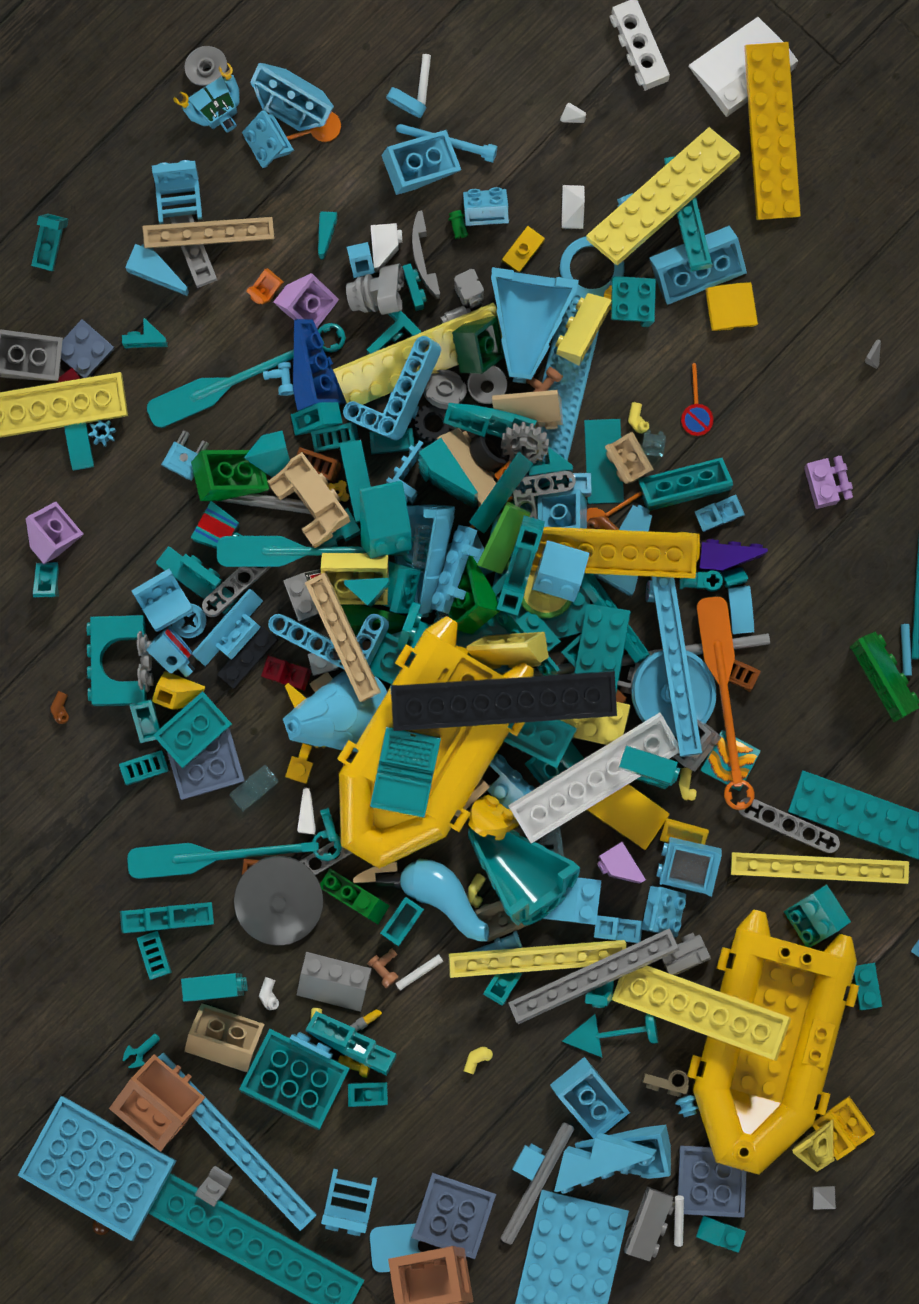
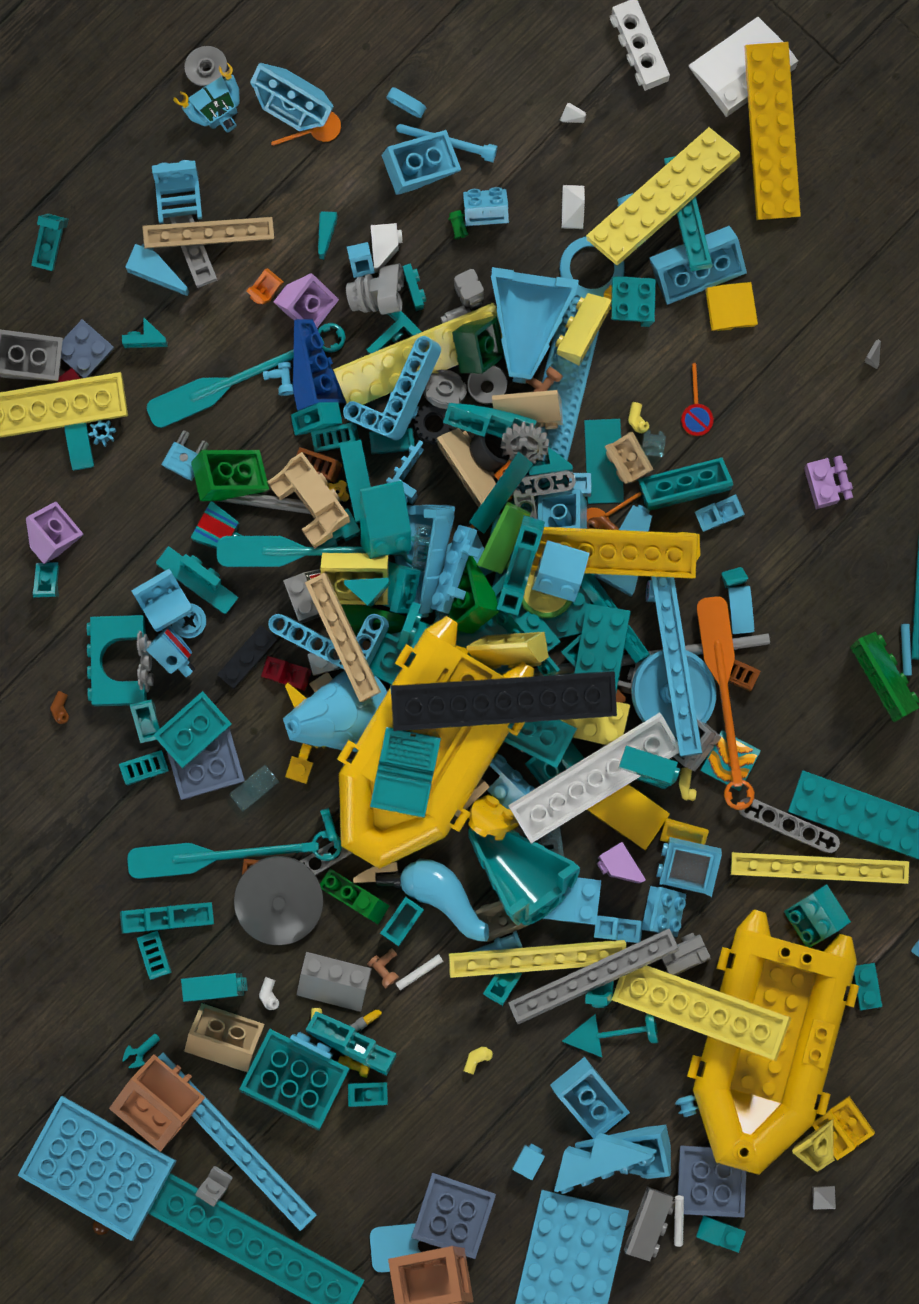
yellow slope [152,671,205,709] -> none
medium azure bracket [192,589,263,666] -> none
light grey beam [202,567,271,617] -> none
medium azure bracket [242,110,294,168] -> none
teal slope [244,431,290,478] -> none
white slope [297,788,316,835] -> none
medium azure plate [321,1169,377,1236] -> none
light grey slope [412,211,440,299] -> none
white piece [417,54,431,105] -> none
teal slope [418,438,478,509] -> none
light yellow arm [467,874,486,908] -> none
light grey axle [501,1122,574,1245] -> none
yellow plate [502,226,545,273] -> none
dark tan plate [642,1070,689,1097] -> none
teal connector [679,570,723,592] -> none
dark purple slope [698,539,768,573] -> none

